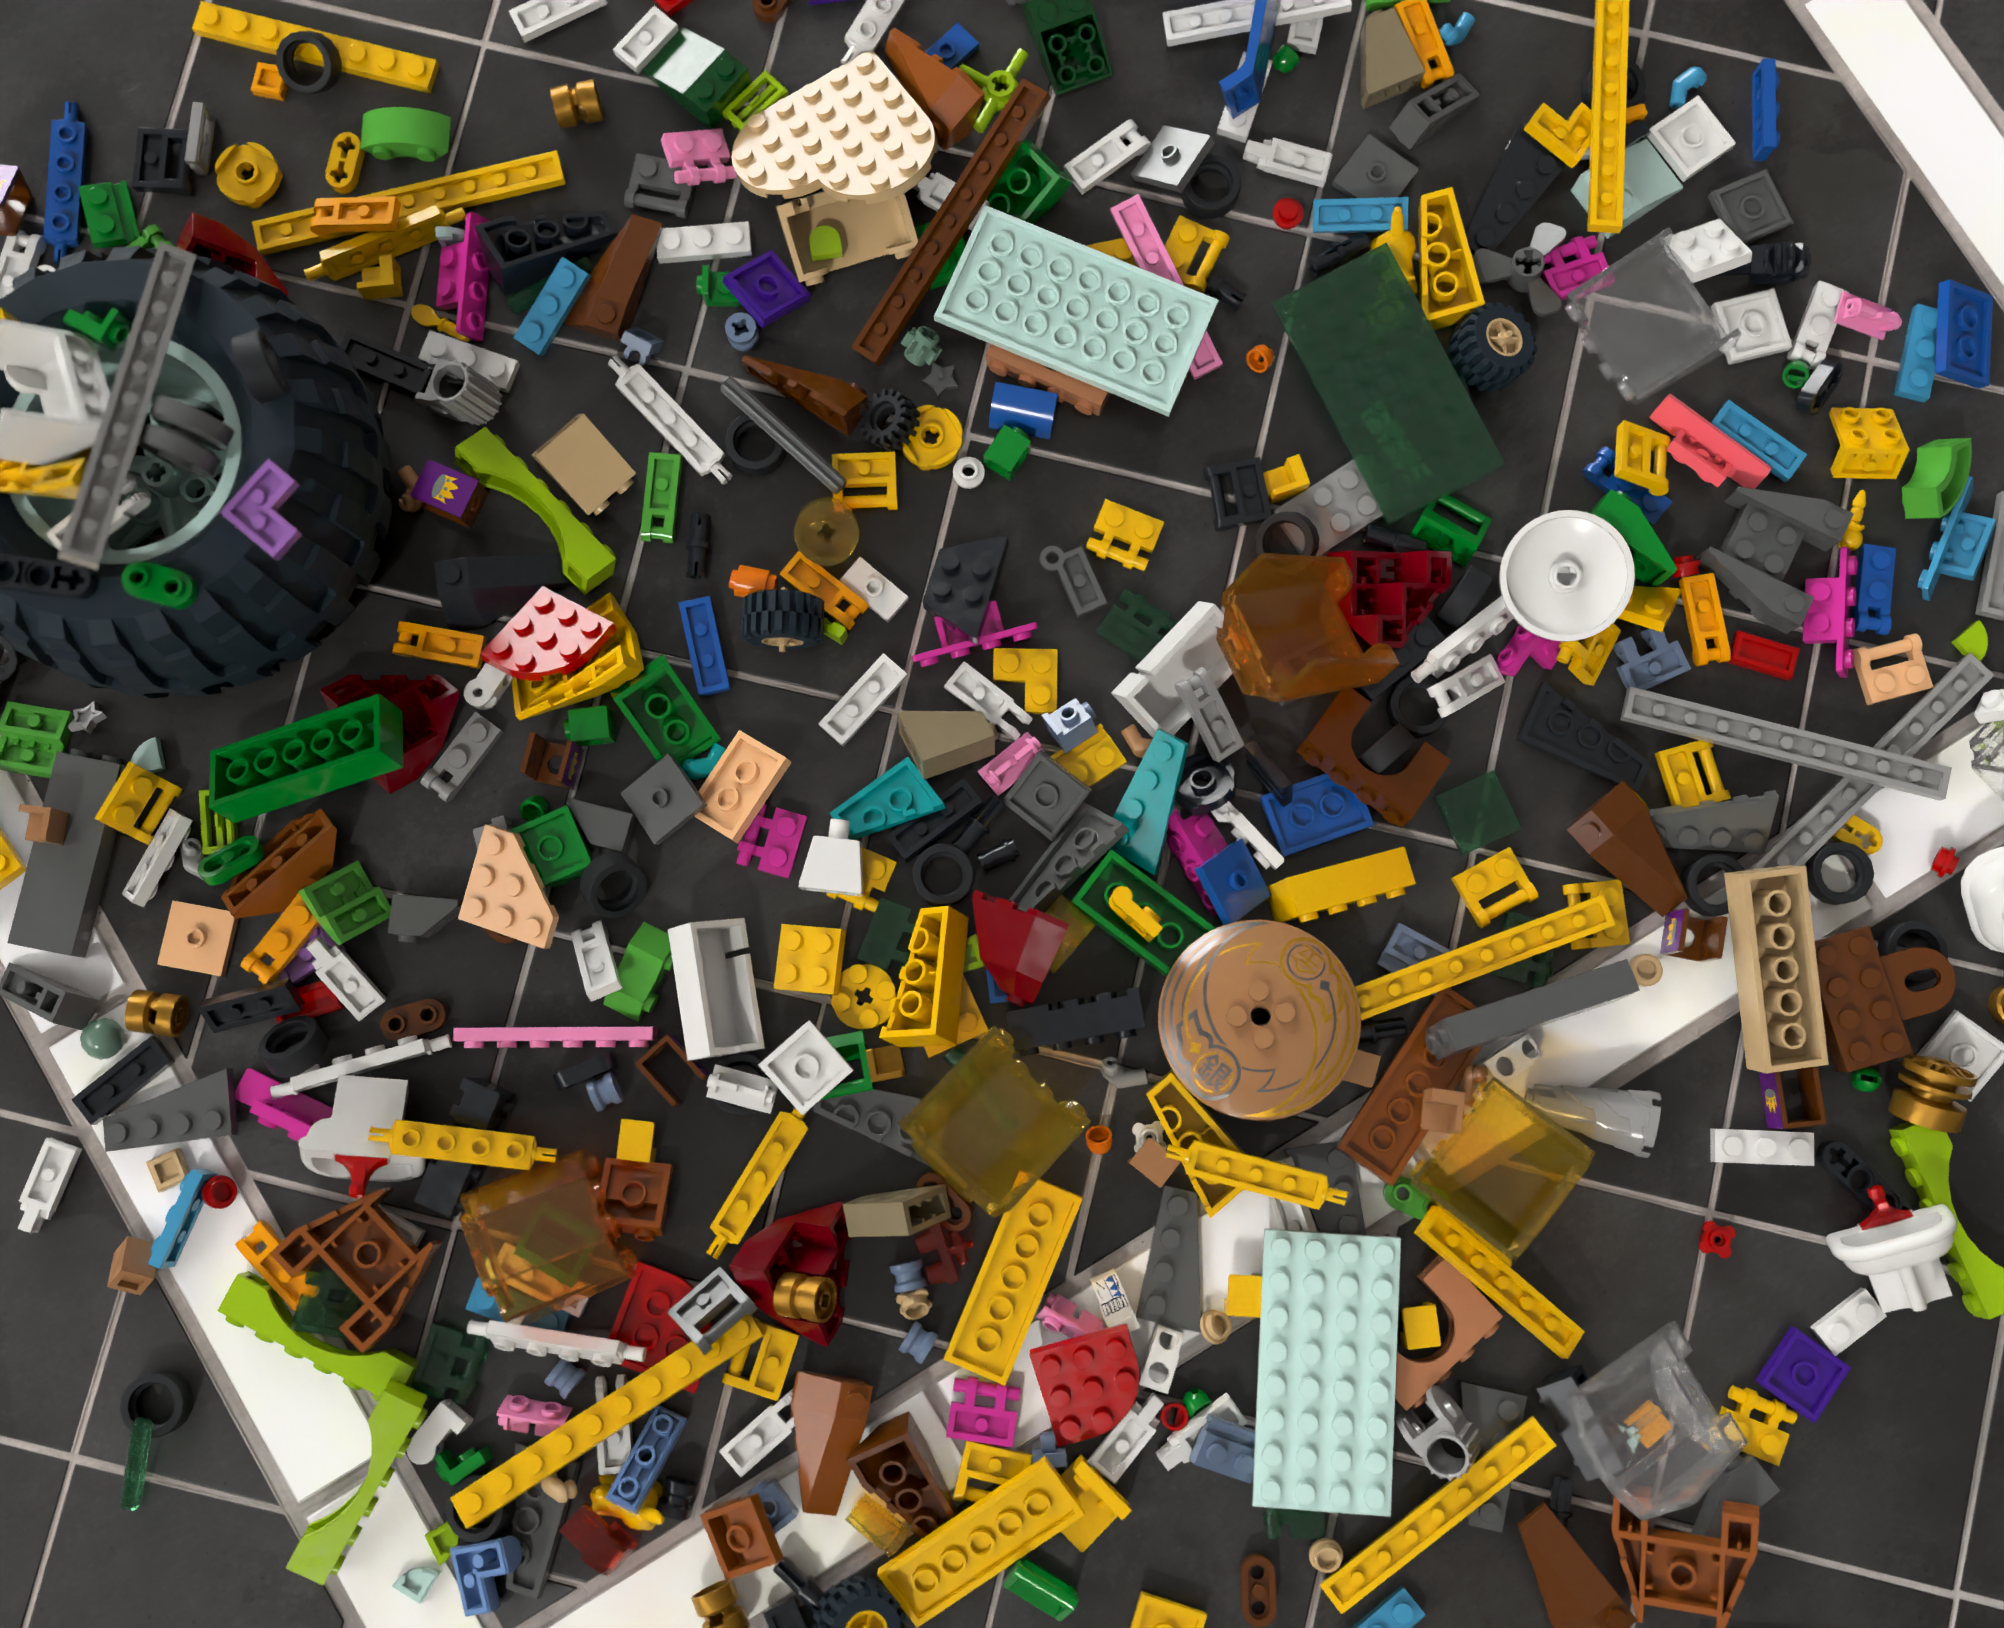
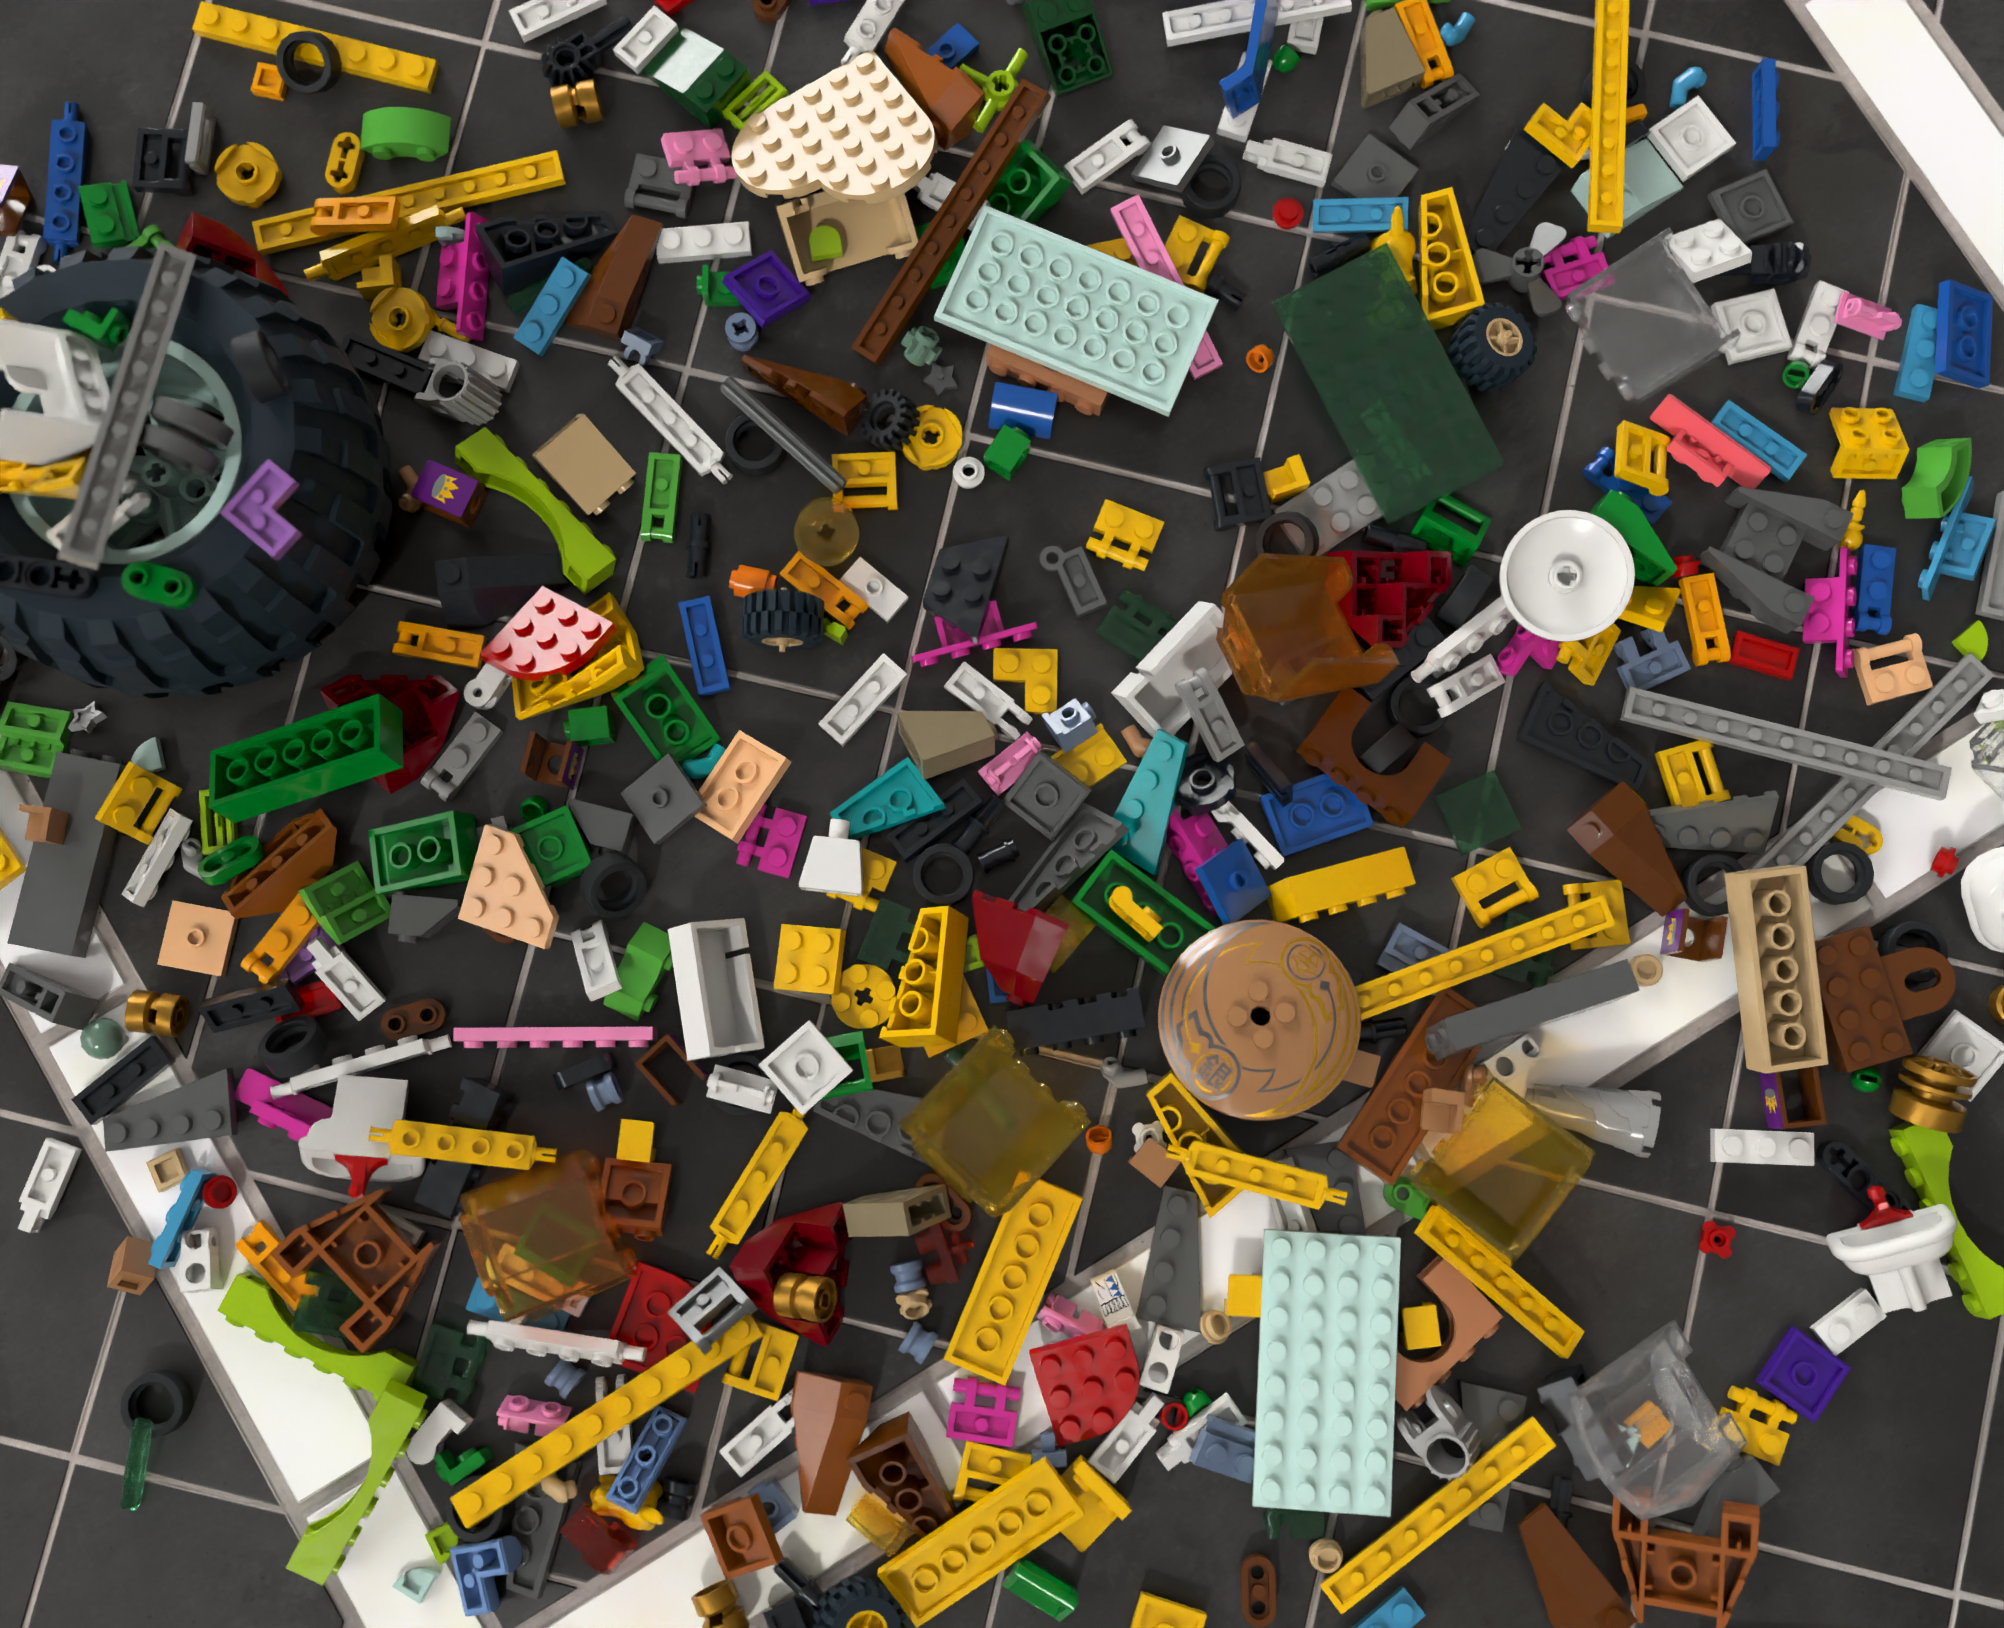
none -> white leg [180,1227,223,1293]
none -> green slope [368,810,478,895]
none -> yellow plate [369,287,435,353]
none -> black gear [541,16,633,88]

